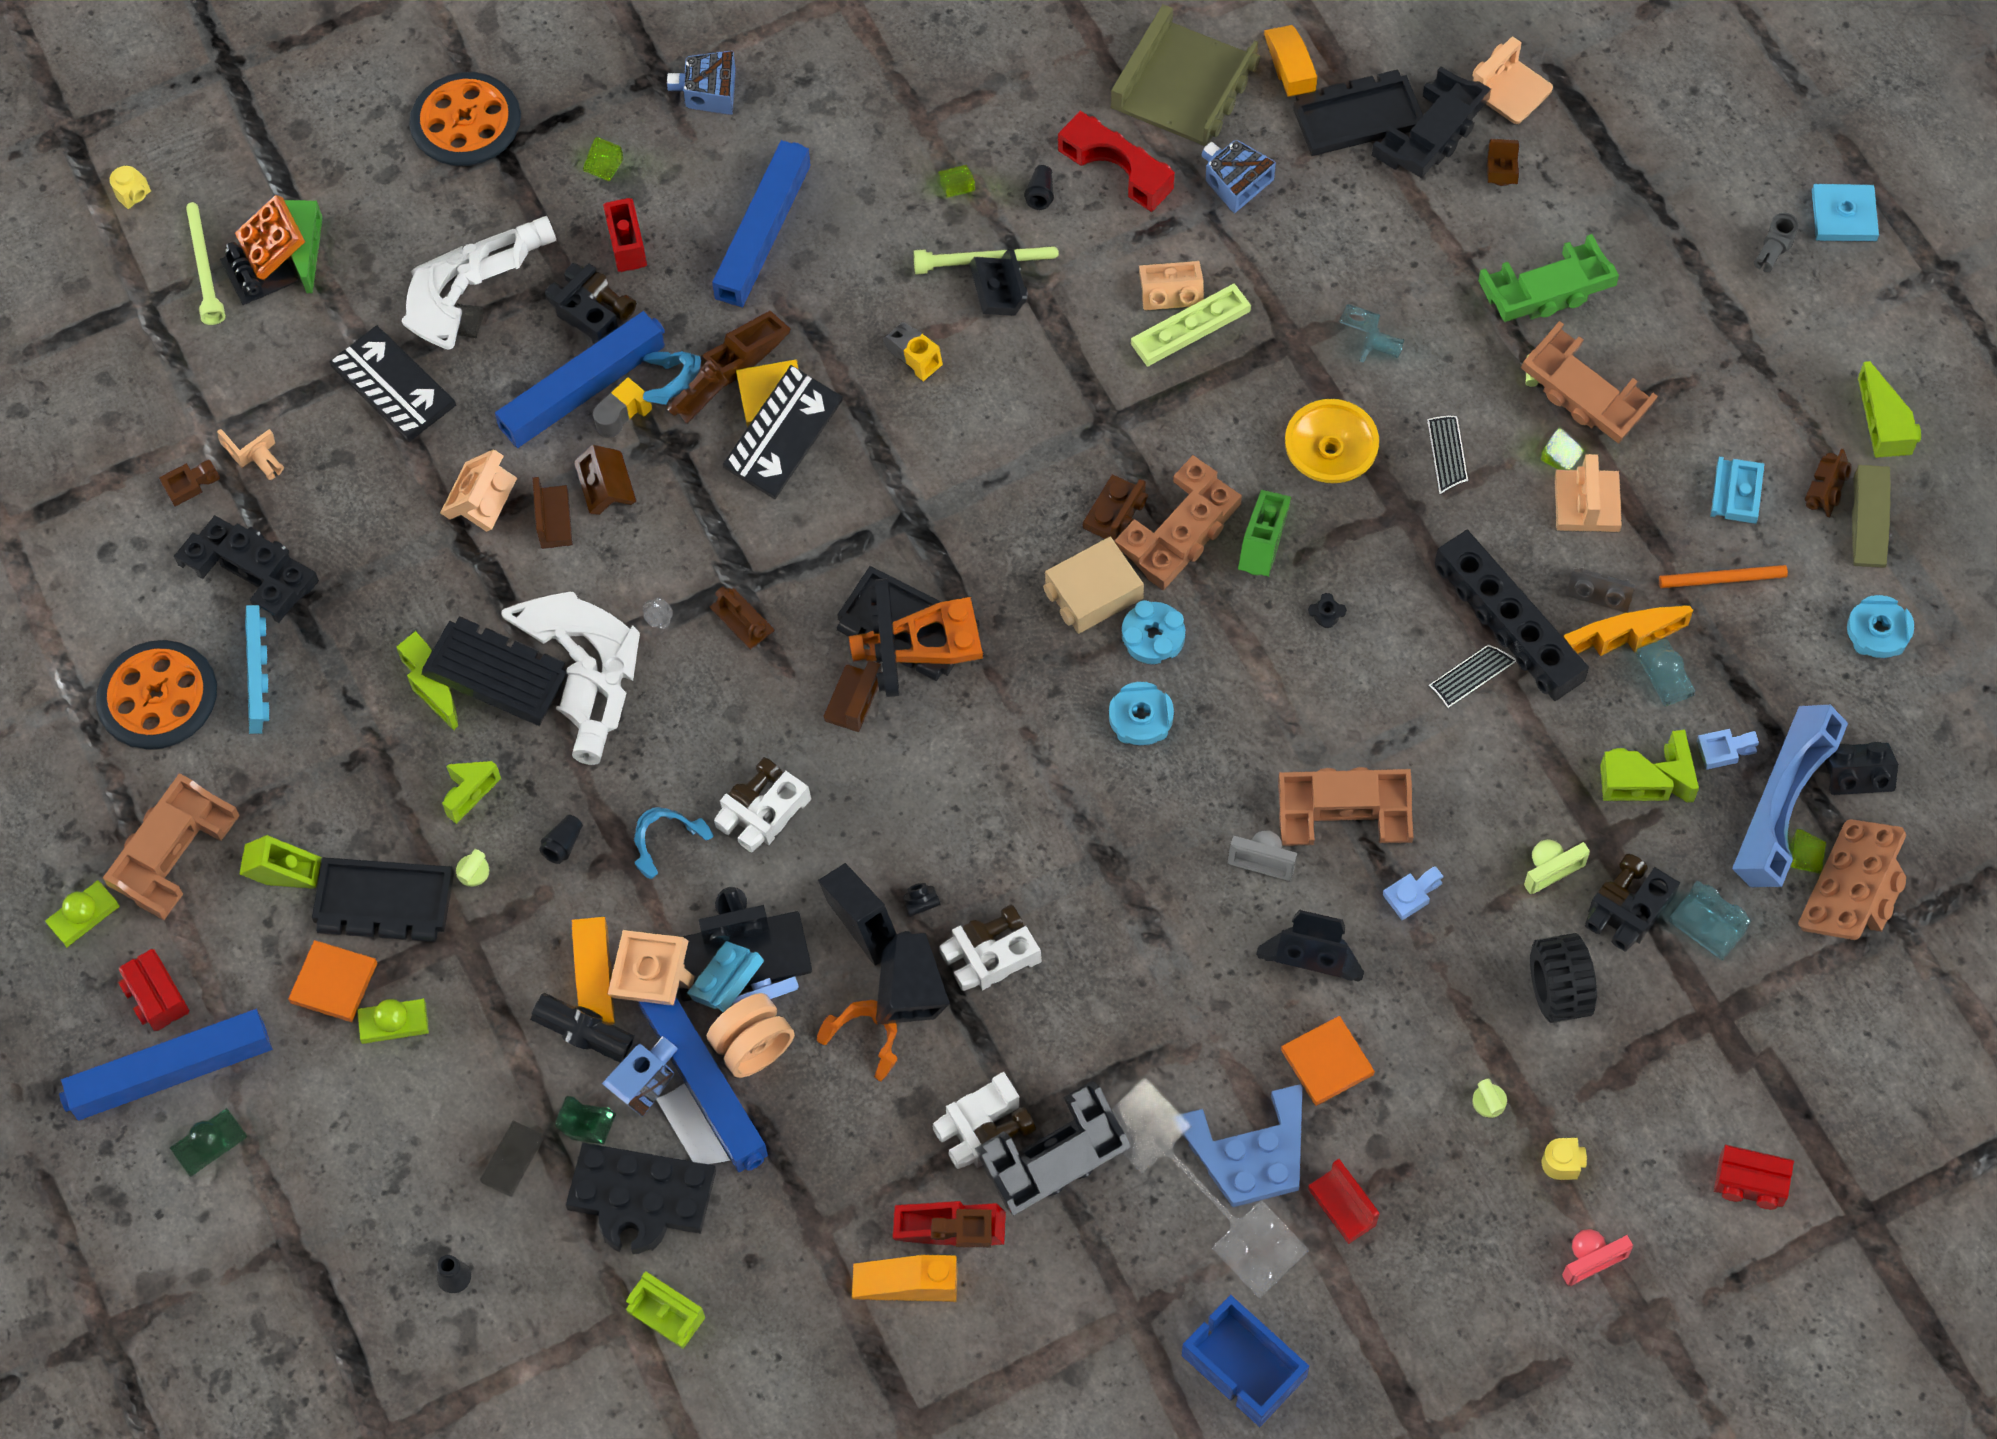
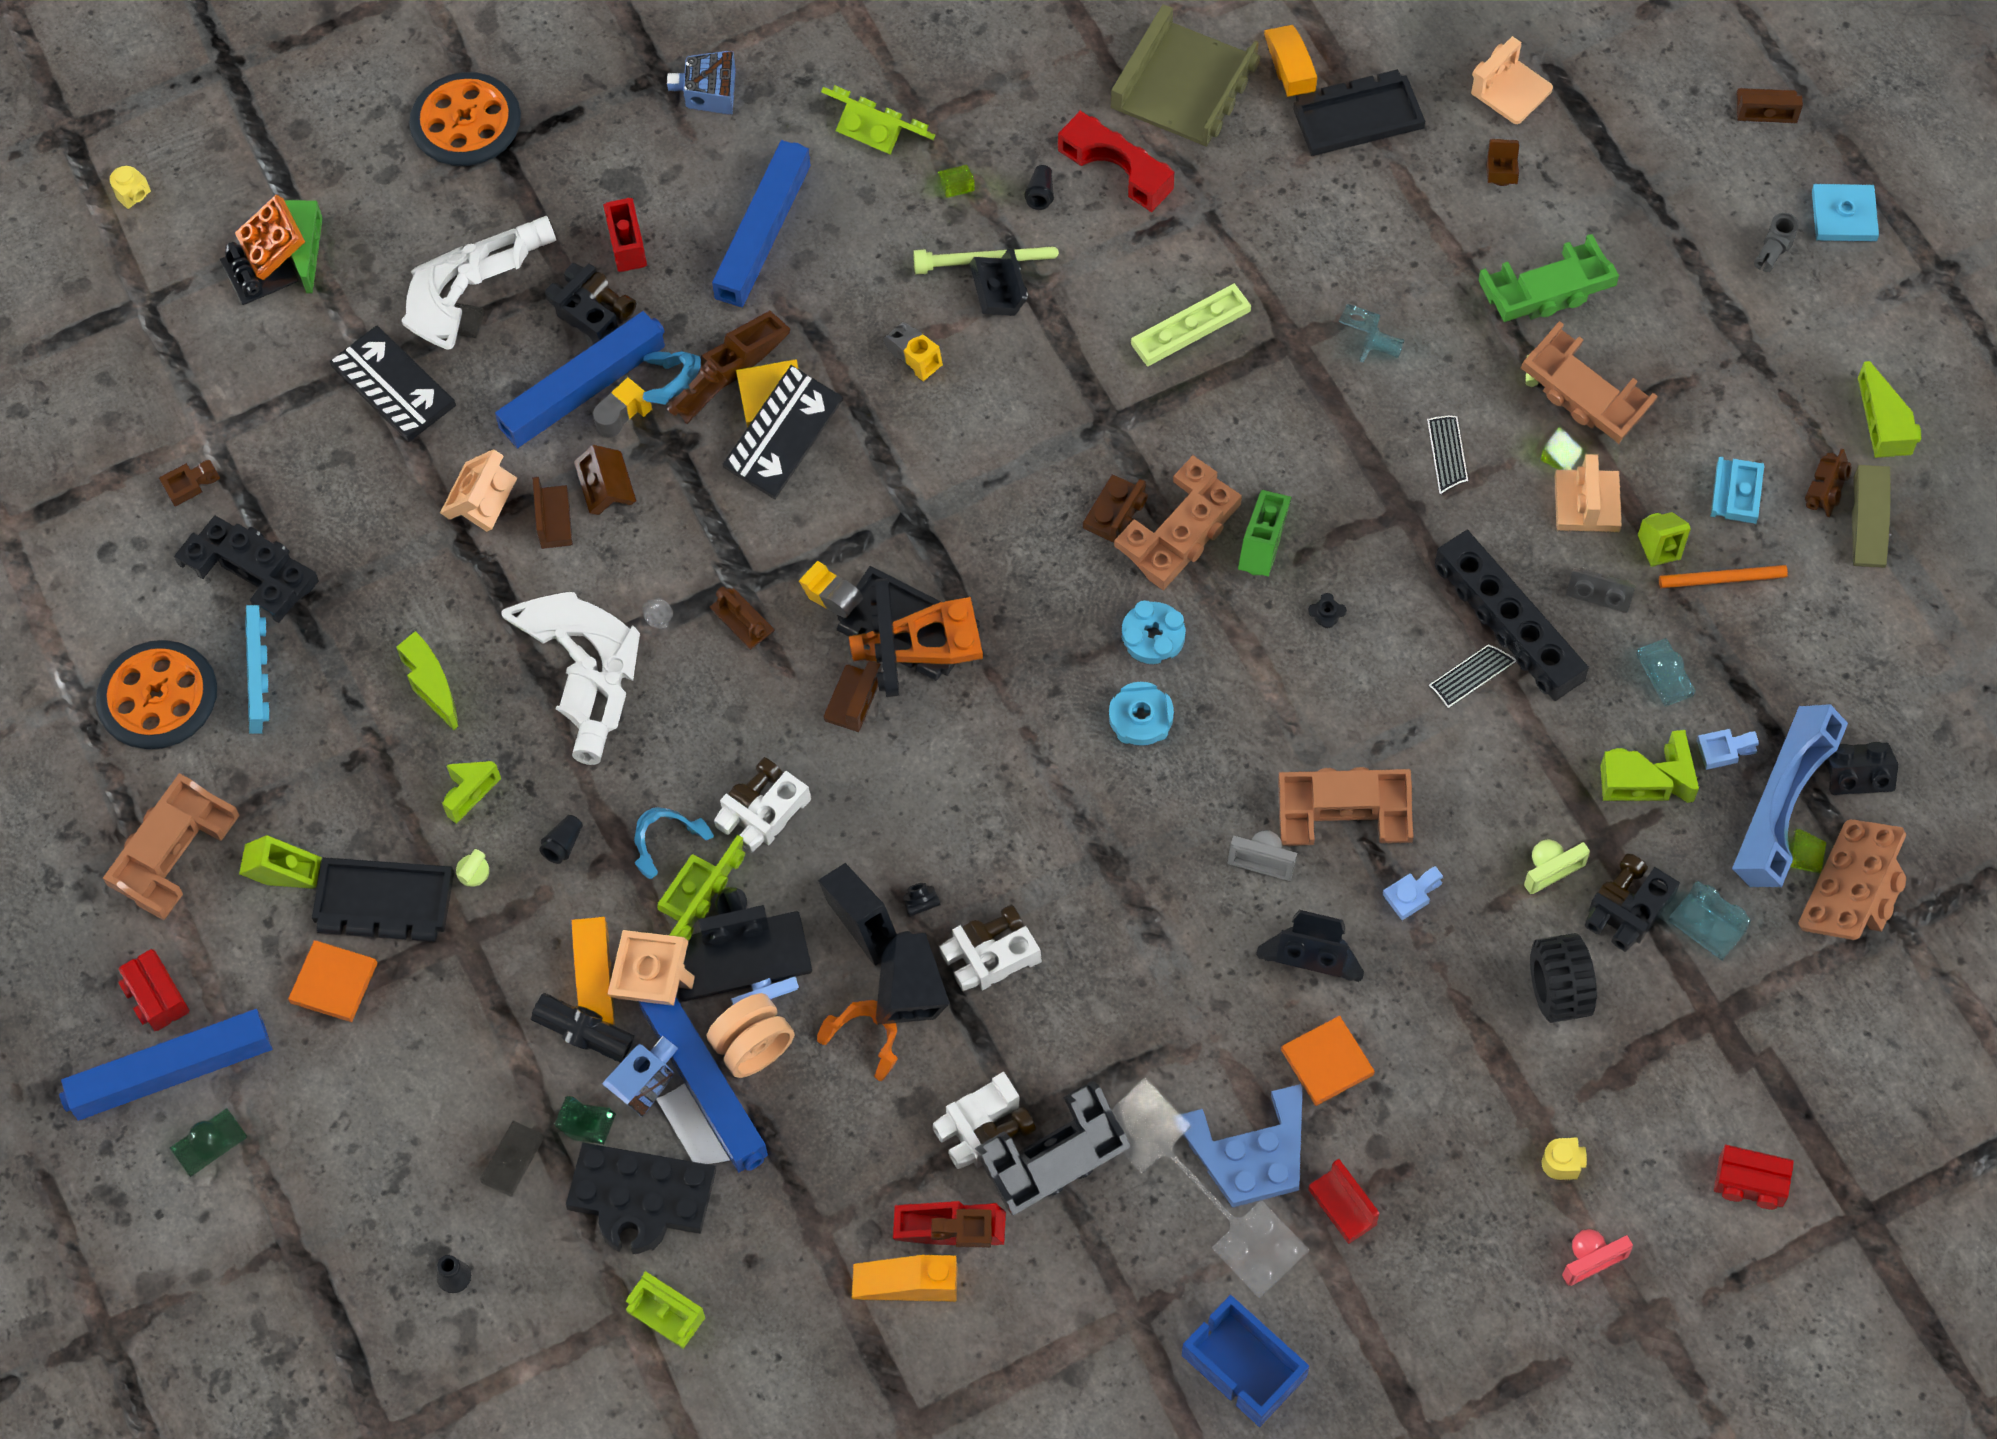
lime tile [45,880,120,948] -> none
yellowish green piece [186,202,225,325] -> none
light nougat bracket [217,429,284,480] -> none
lime tile [357,999,429,1044] -> none
black hinge [421,616,567,726] -> none
clear neon green slope [583,137,624,181] -> none
medium azure plate [687,941,764,1012] -> none
tan brick [1043,536,1144,634] -> none
light nougat bracket [1139,261,1204,310] -> none
torso [1201,140,1276,213] -> none
yellow dish [1285,399,1379,483] -> none
black bracket [1371,67,1491,178] -> none
yellowish green plate [1472,1079,1507,1118] -> none
light orange slope [1563,606,1693,656] -> none
medium azure plate [1847,595,1914,658] -> none
none -> lime bracket [657,835,745,941]
none -> leg [799,561,863,618]
none -> lime bracket [821,85,935,155]
none -> lime slope [1638,512,1691,567]
none -> reddish brown panel [1736,88,1803,123]

